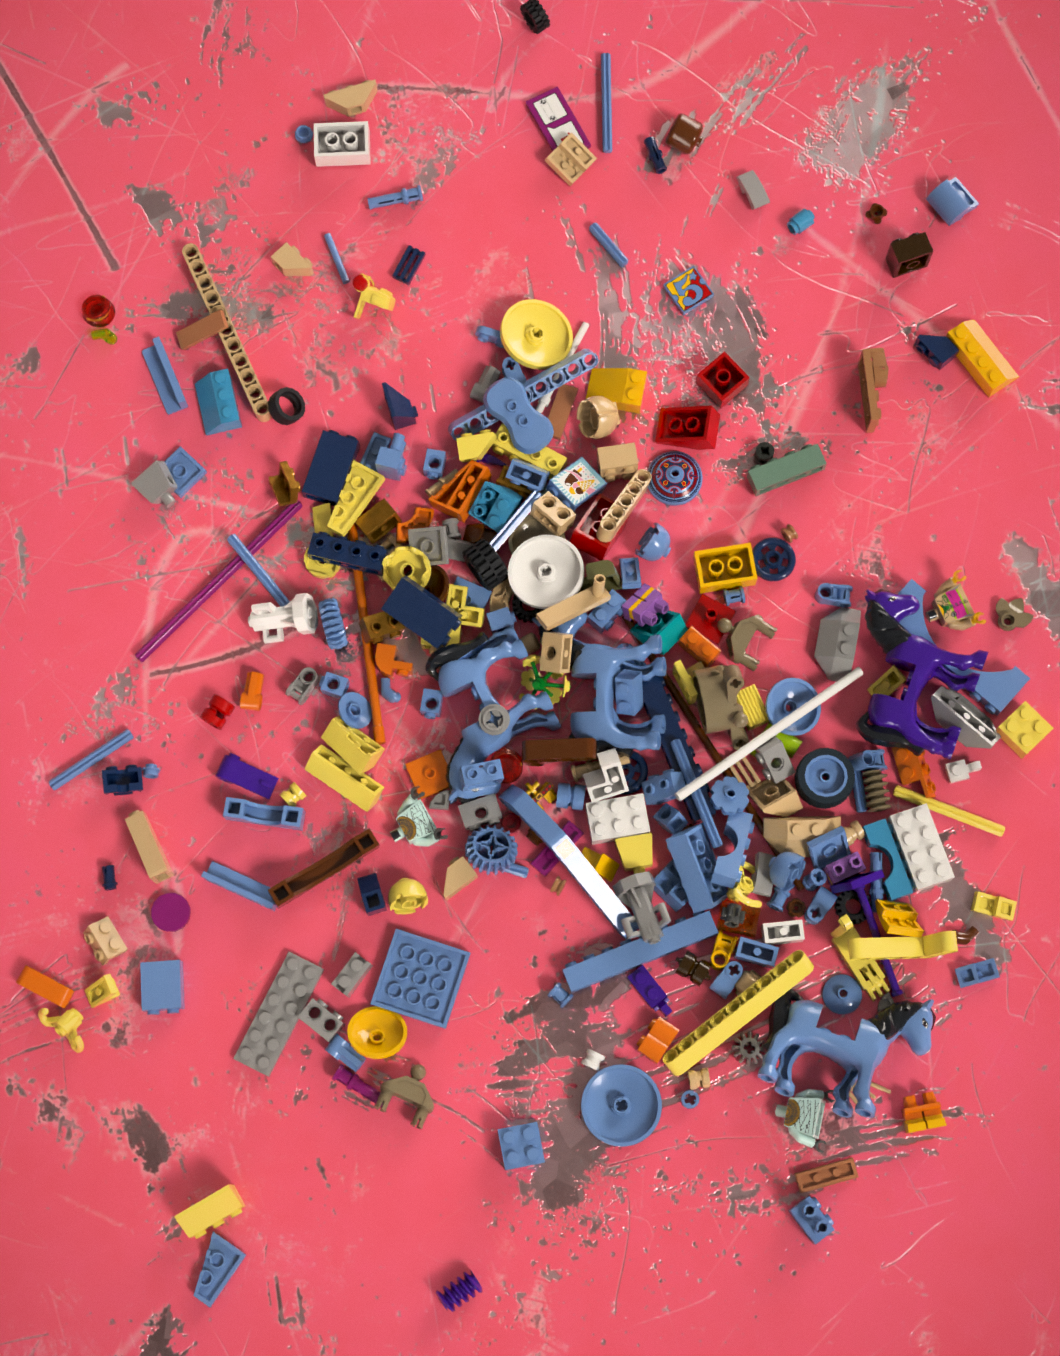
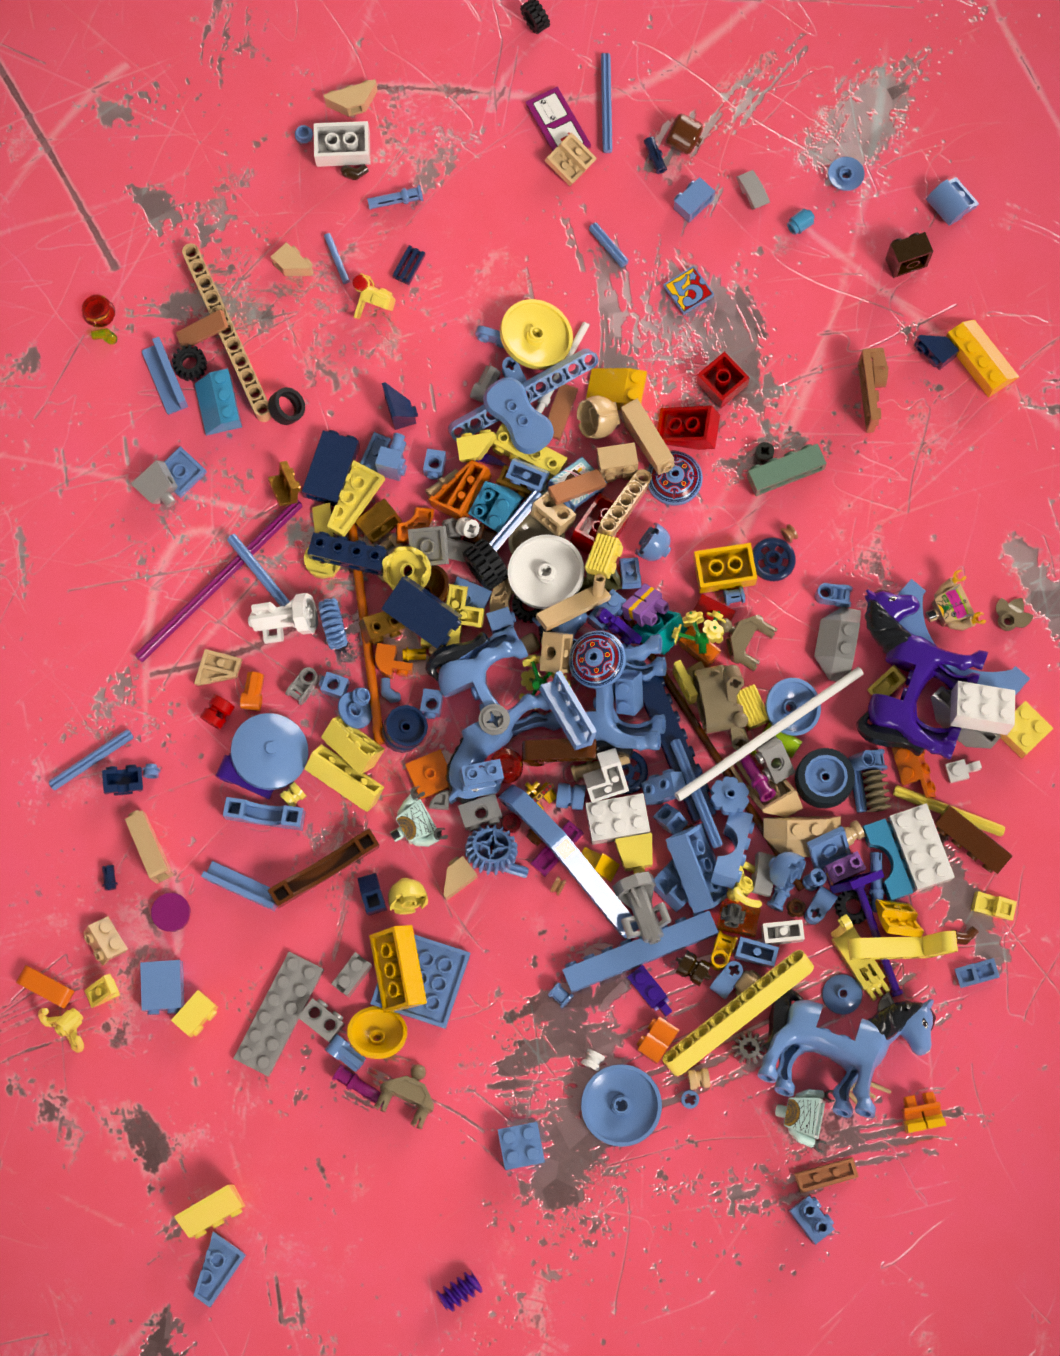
reddish brown plate [865,203,887,224] -> none
none -> light yellow brick [171,990,218,1037]
none -> black tyre [172,345,207,381]
none -> tan wing [194,649,242,686]
none -> medium blue dish [230,713,308,790]
none -> dark brown arm [341,164,369,180]
none -> medium blue plate [352,688,371,707]
none -> yellow slope [369,925,427,1013]
none -> dark blue wheel [381,705,428,753]
none -> yellow pin [402,647,426,662]
none -> white wheel [455,517,480,538]
none -> medium blue fence [539,671,597,750]
none -> nougat tile [548,469,607,505]
none -> dish [569,631,626,689]
none -> light yellow brick [584,533,623,579]
none -> dark purple hinge [595,607,642,645]
none -> tan slope [621,398,675,475]
none -> light yellow plant [671,610,726,654]
none -> medium blue brick [673,177,715,223]
none -> magenta pin [739,754,776,802]
none -> medium blue dish [828,157,865,191]
none -> reddish brown brick [934,805,1013,874]
none -> white brick [950,681,1015,735]

